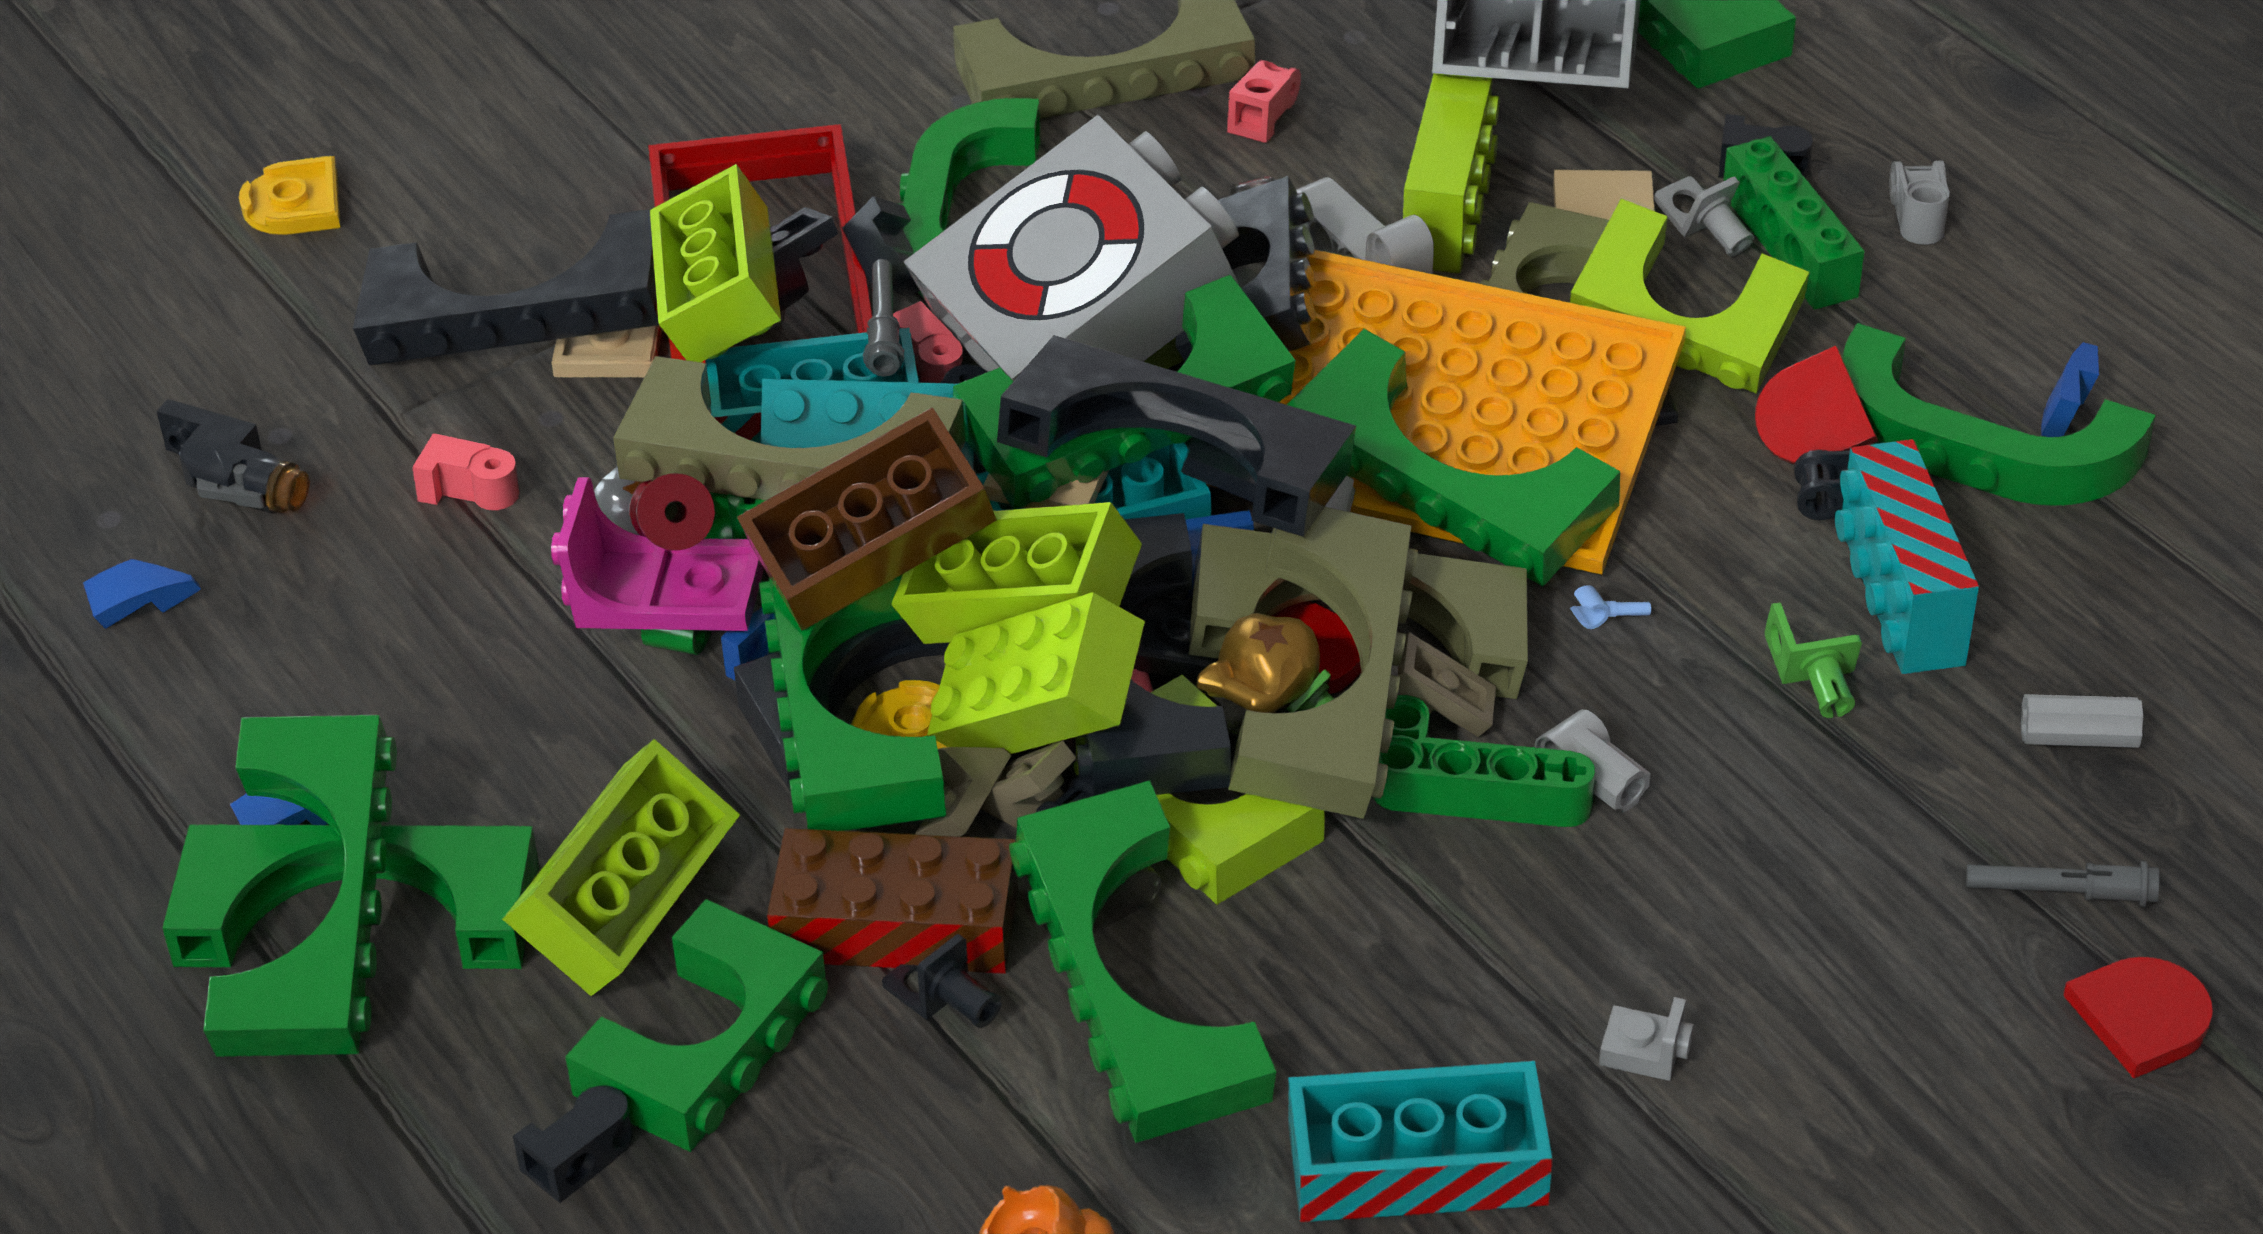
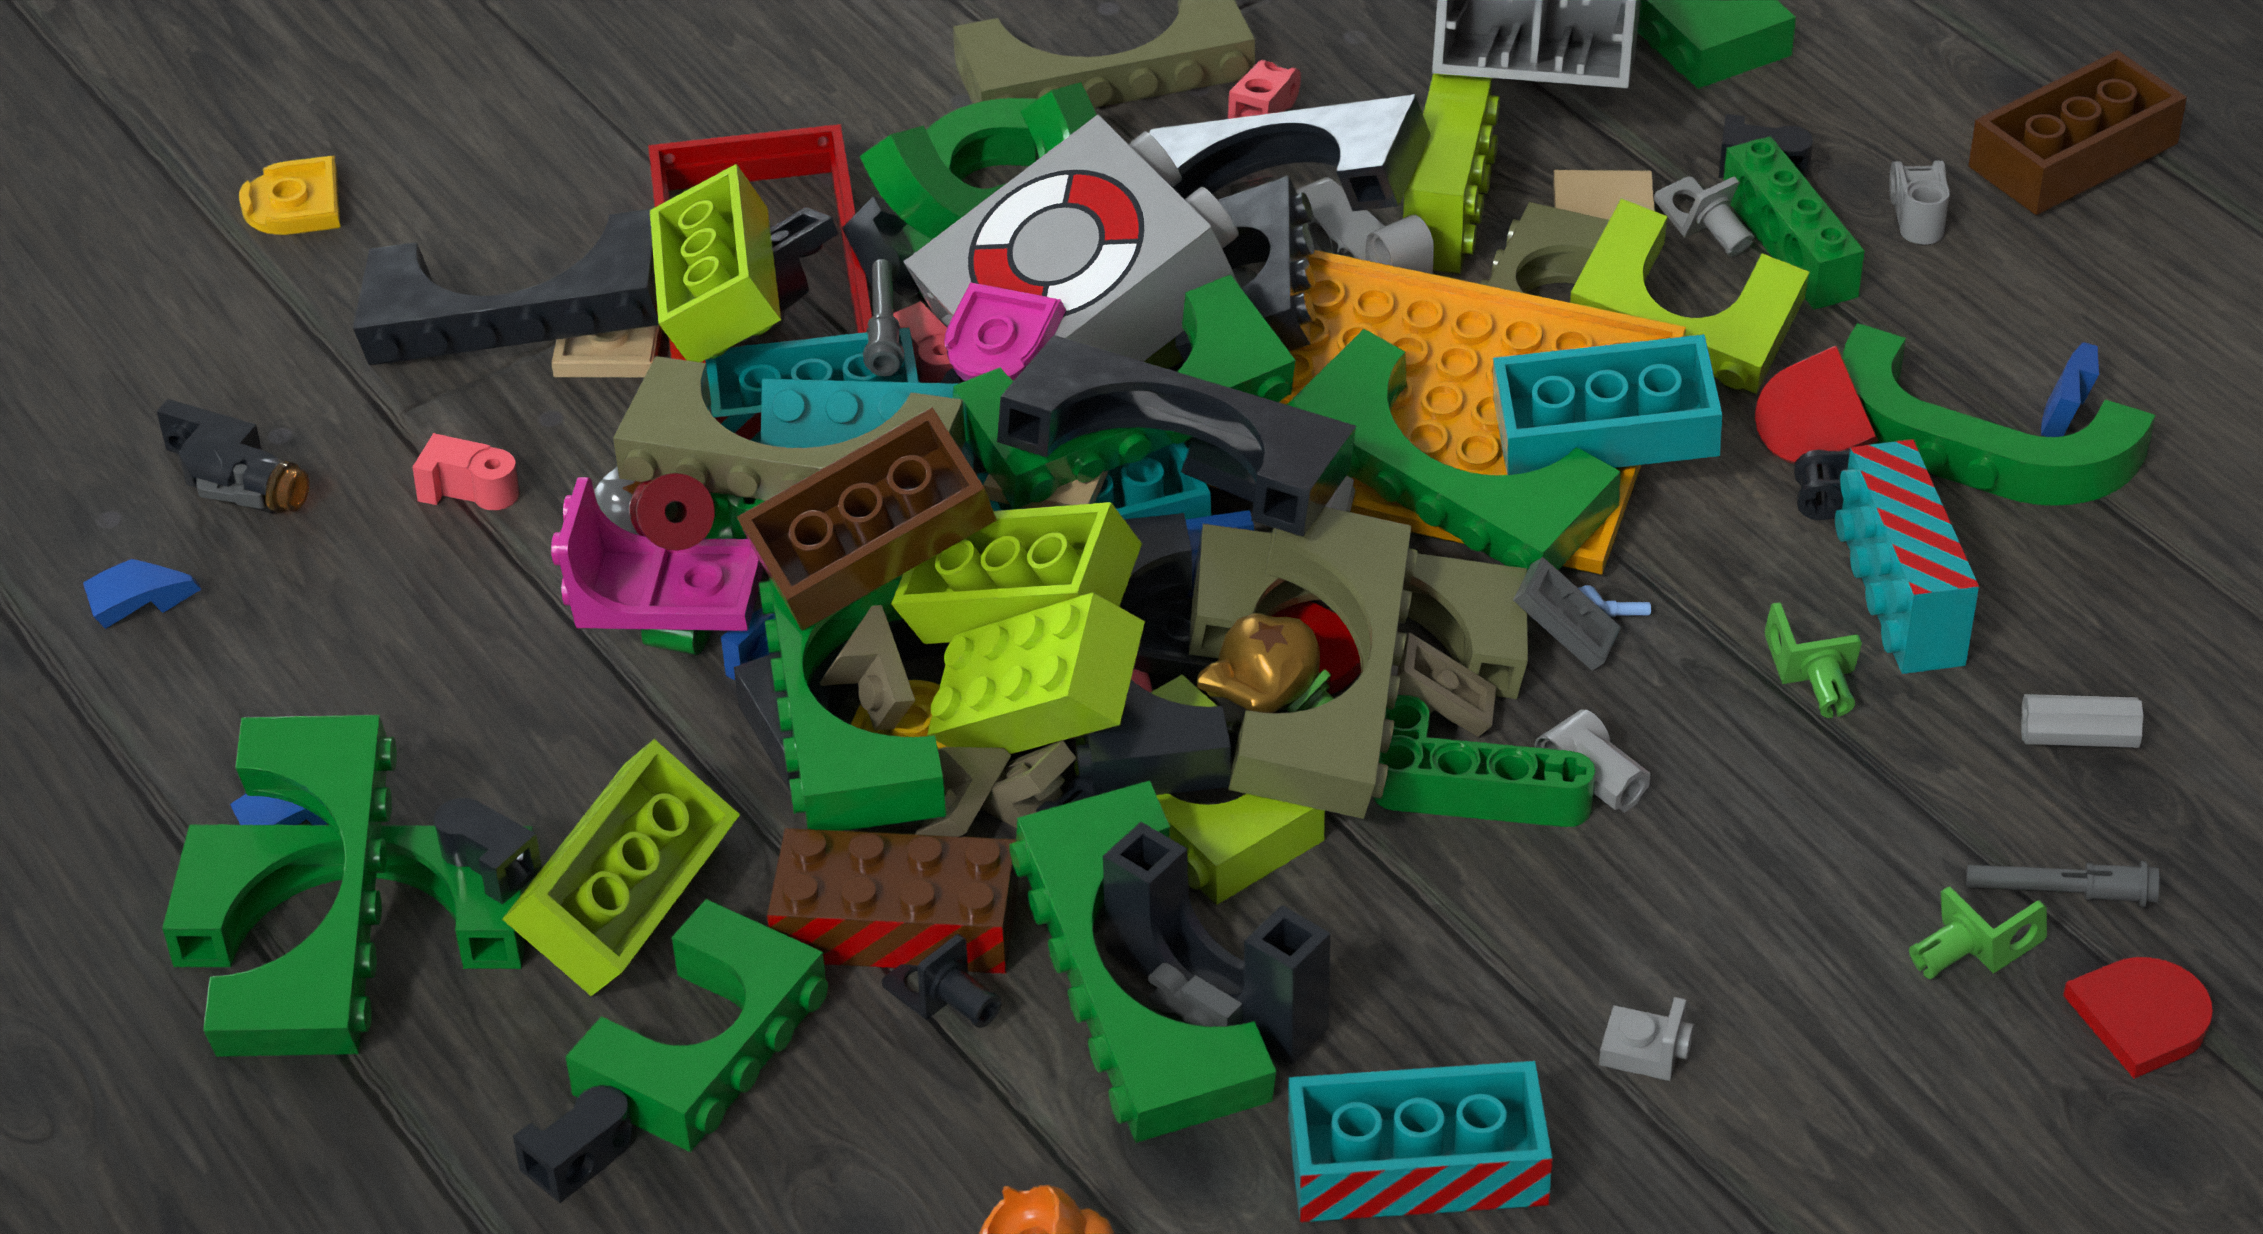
none -> black leg [434,798,543,905]
none -> dark tan slope [820,605,915,731]
none -> green arch [860,82,1096,239]
none -> dark pink tile [944,282,1066,381]
none -> black arch [1103,822,1330,1064]
none -> dark grey plate [1148,963,1243,1027]
none -> arch [1149,94,1431,212]
none -> teal brick [1493,334,1722,475]
none -> dark grey plate [1513,557,1621,671]
none -> bright green bracket [1909,886,2047,979]
none -> reddish brown brick [1968,50,2187,215]

